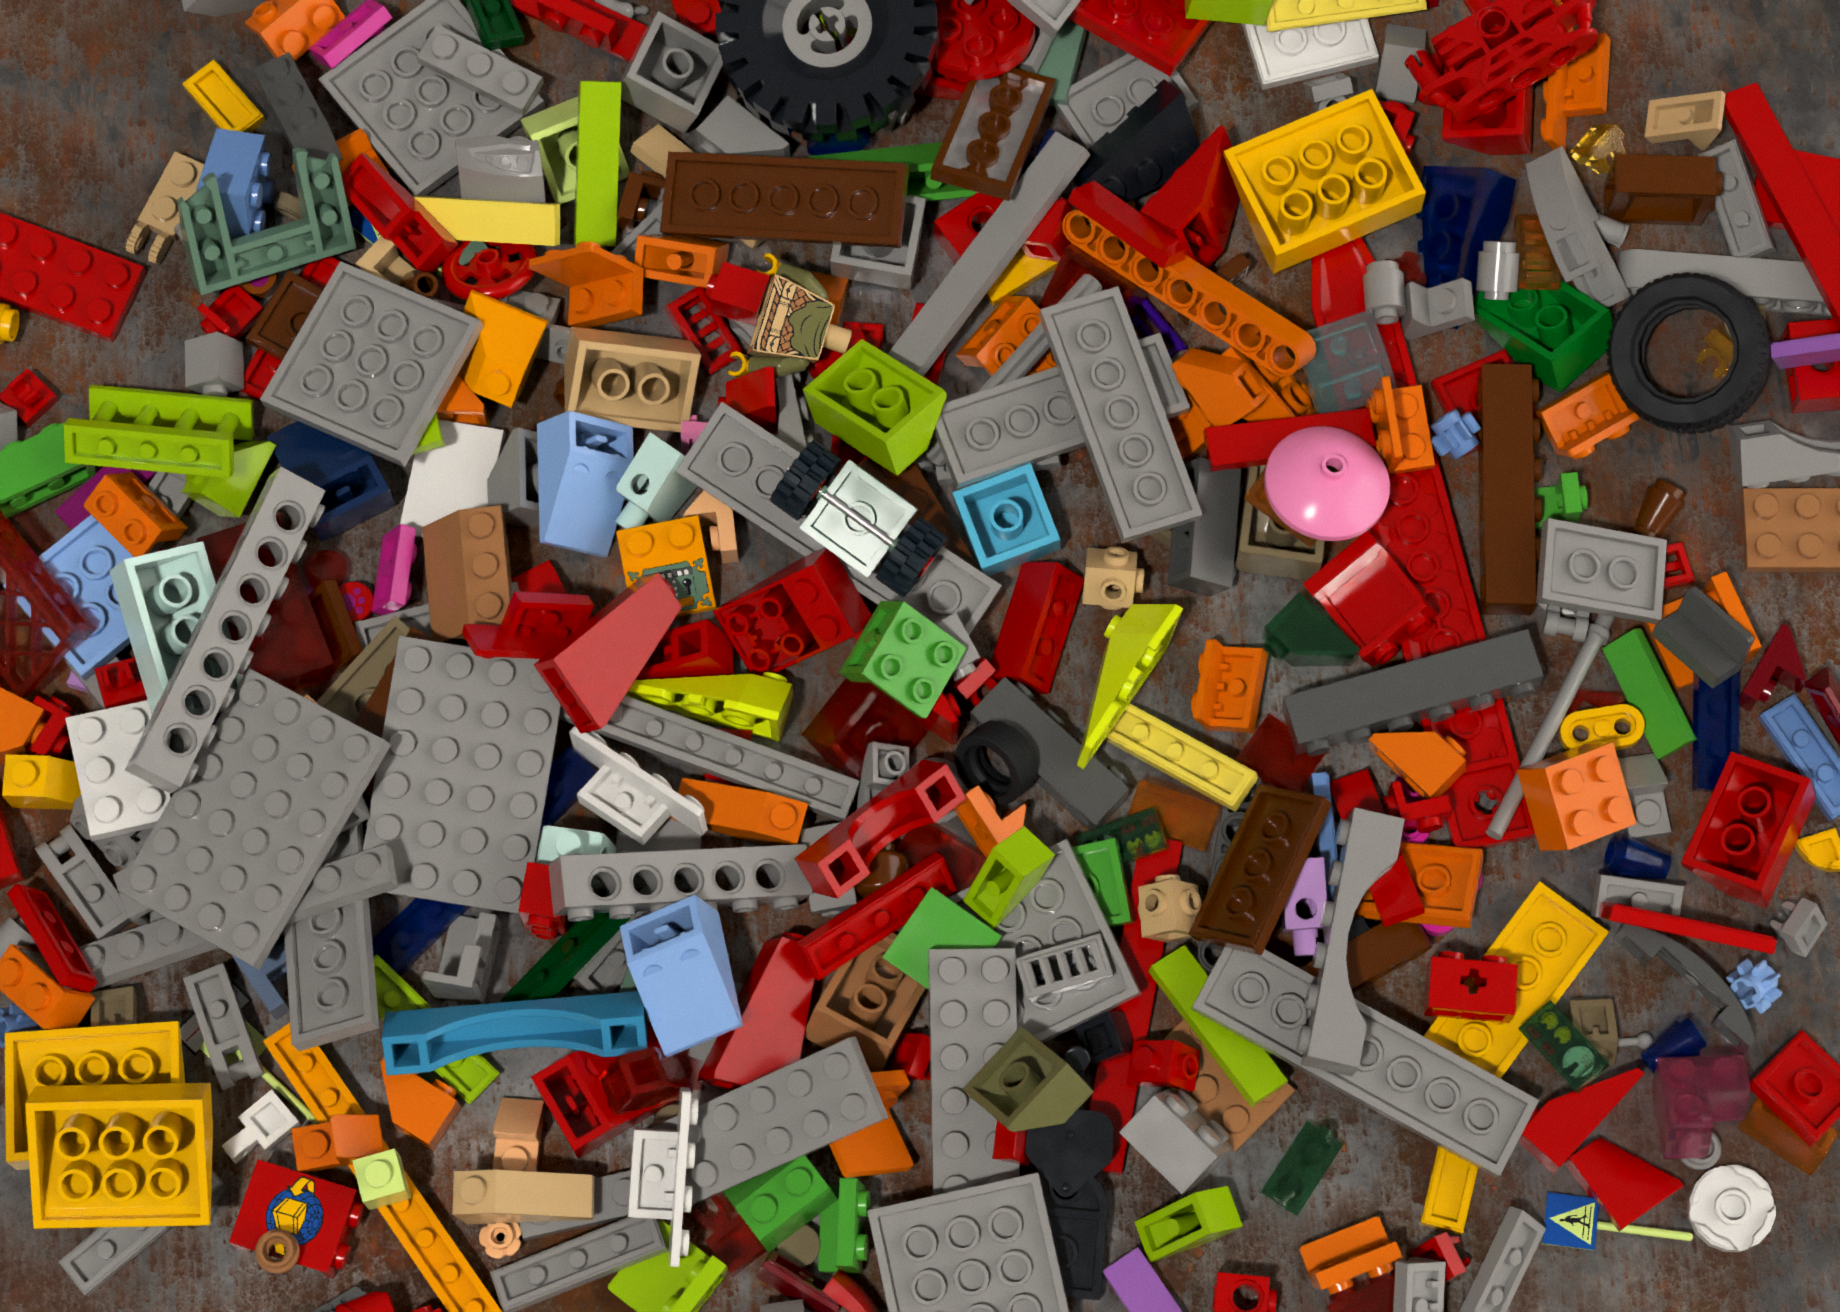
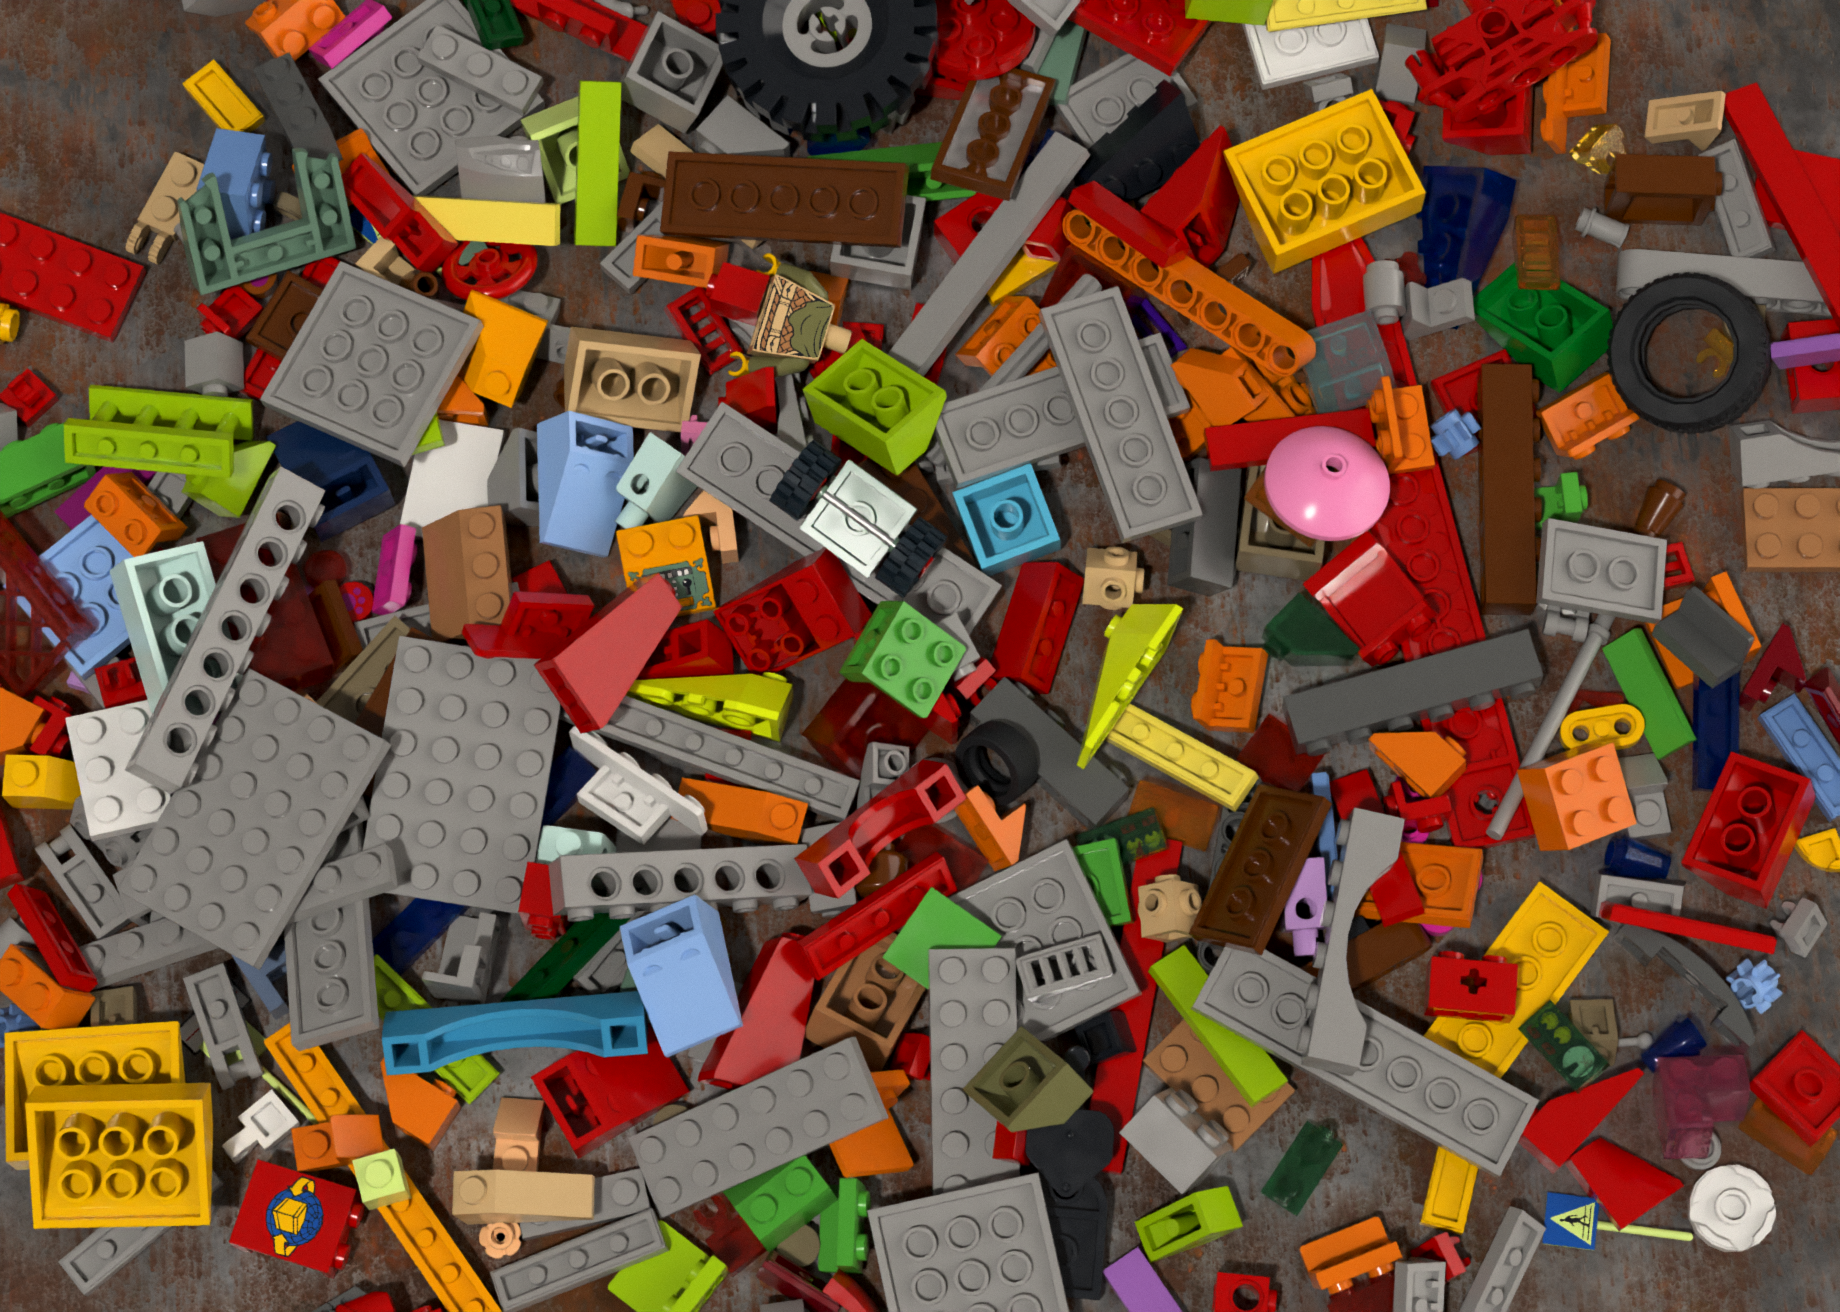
medium nougat plate [255,1229,300,1274] -> none
orange bracket [529,241,644,328] -> none
clear red slope [599,1046,693,1116] -> none
white bracket [627,1087,698,1267] -> none
lime slope [963,826,1055,929] -> none
red bracket [1127,1040,1200,1092] -> none
light grey brick [1476,241,1520,300] -> none
light grey slope [1526,146,1631,308] -> none

